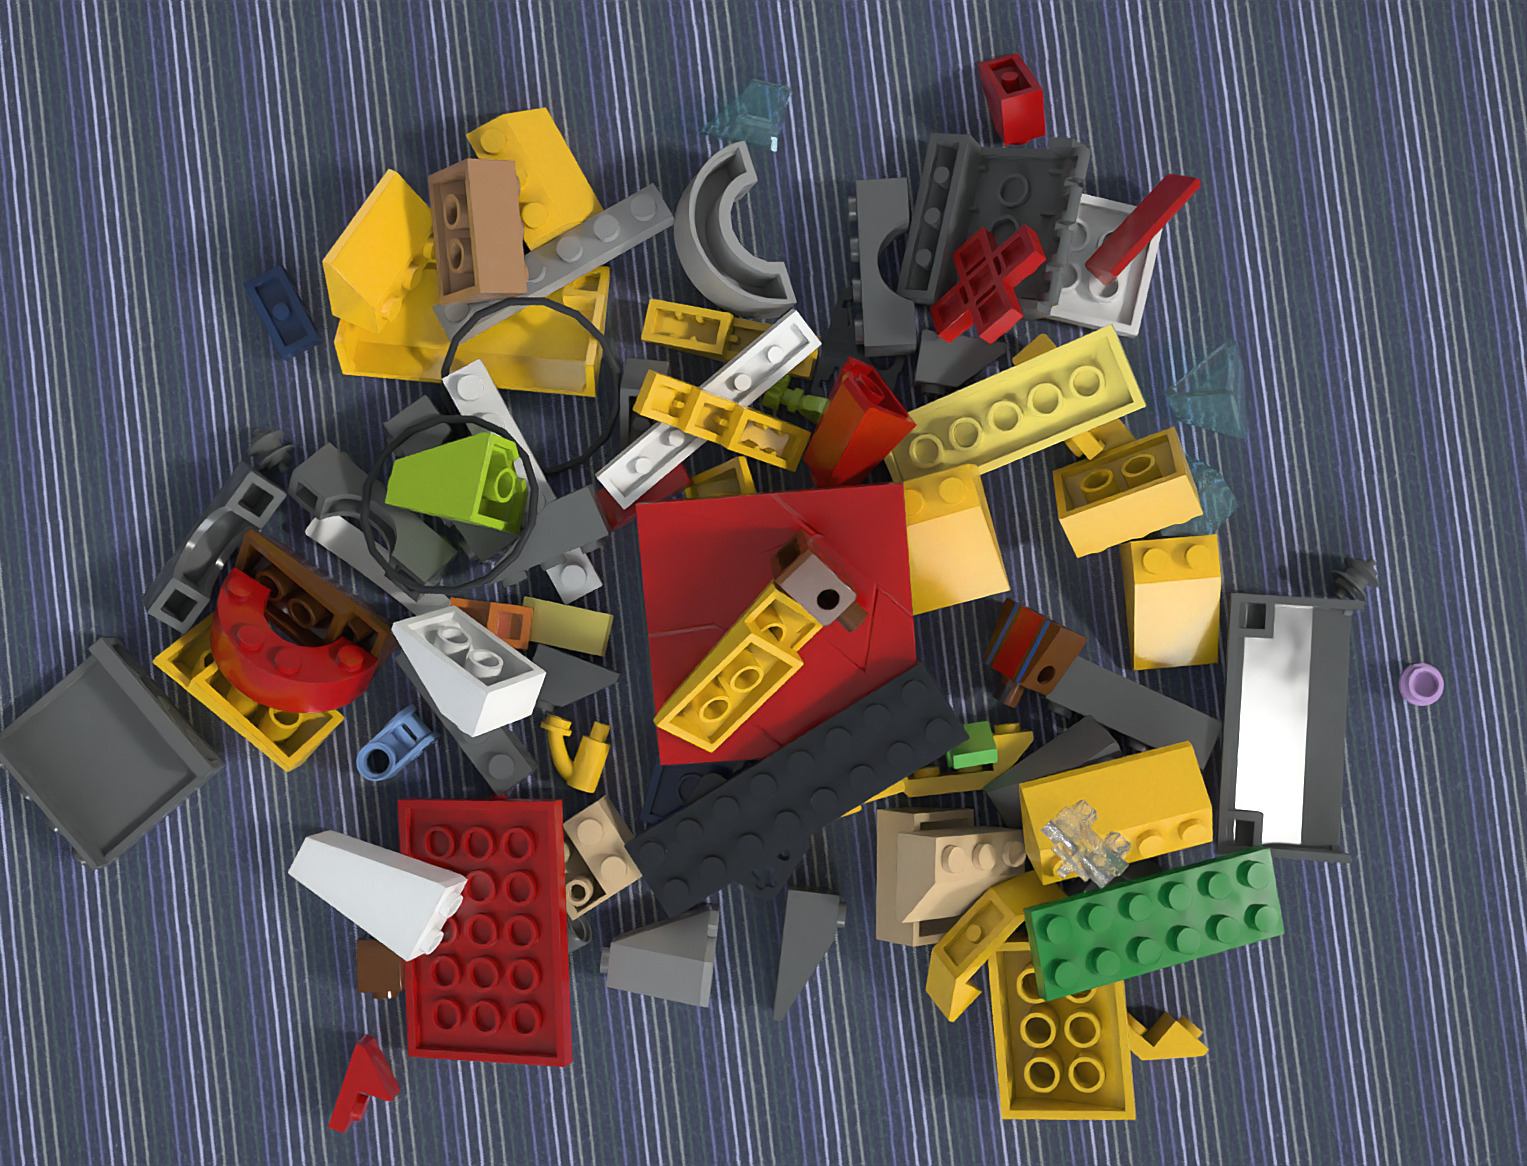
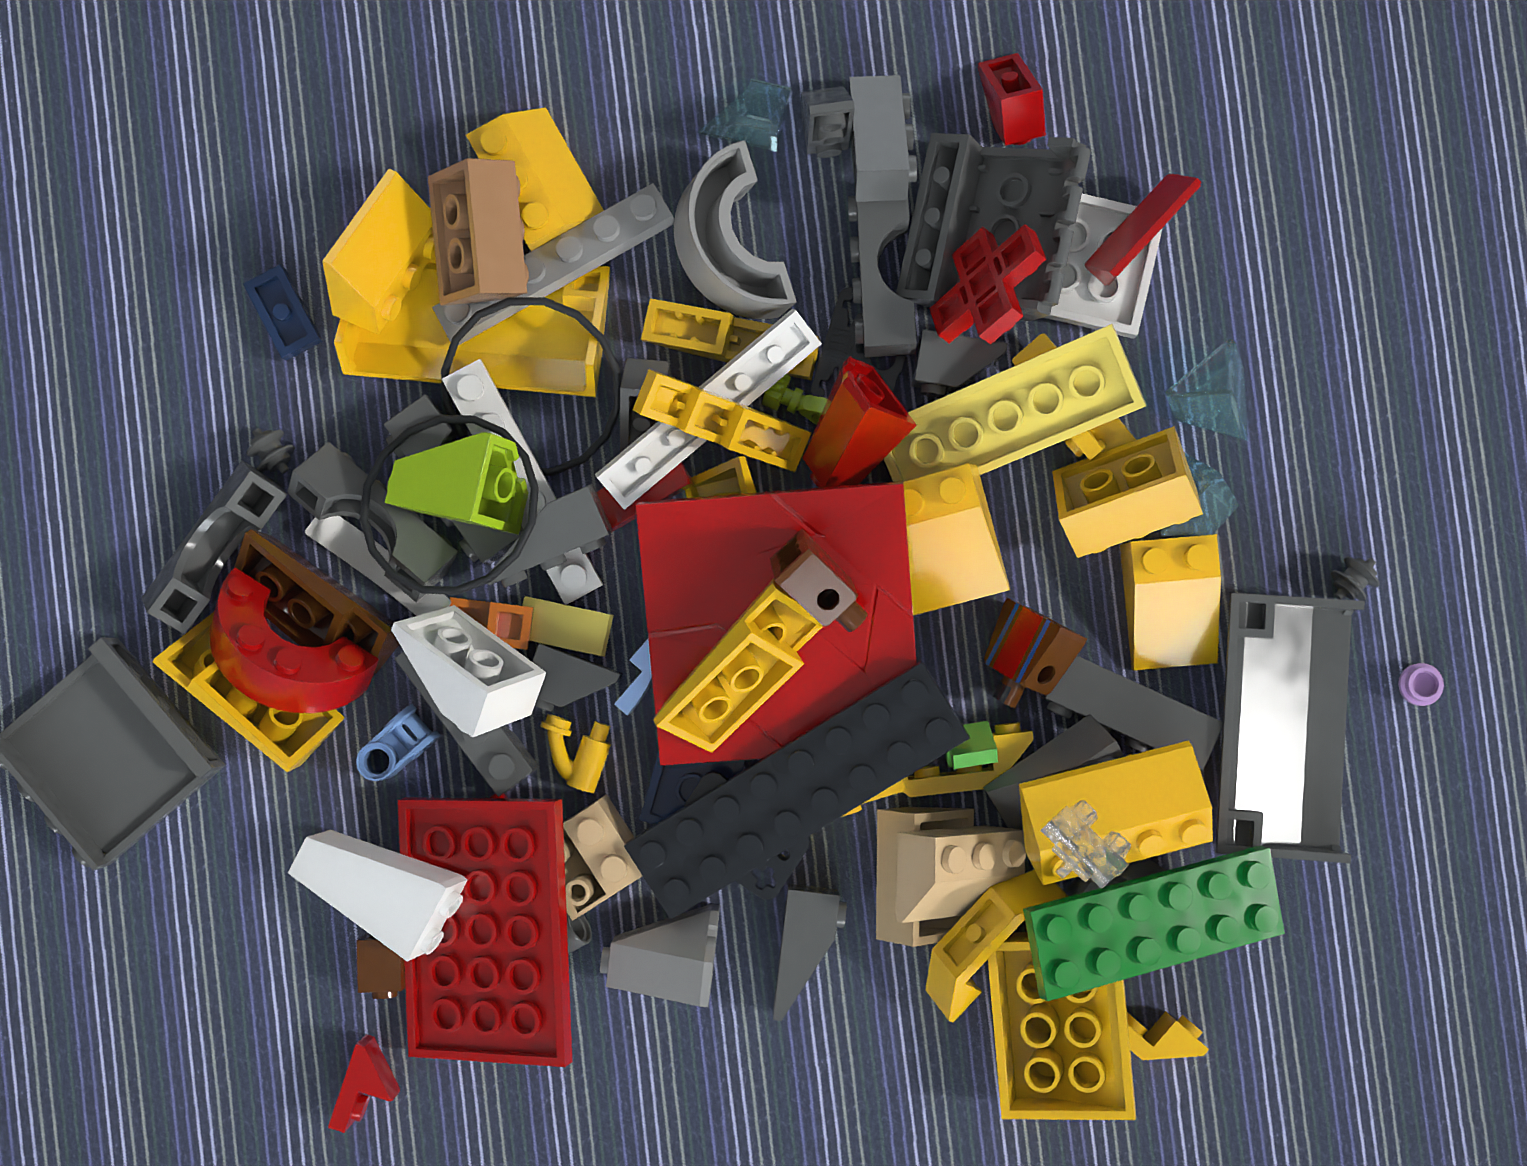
none -> light blue slope [614,639,652,715]
none -> dark grey slope [800,86,855,158]
none -> brick [849,75,917,202]

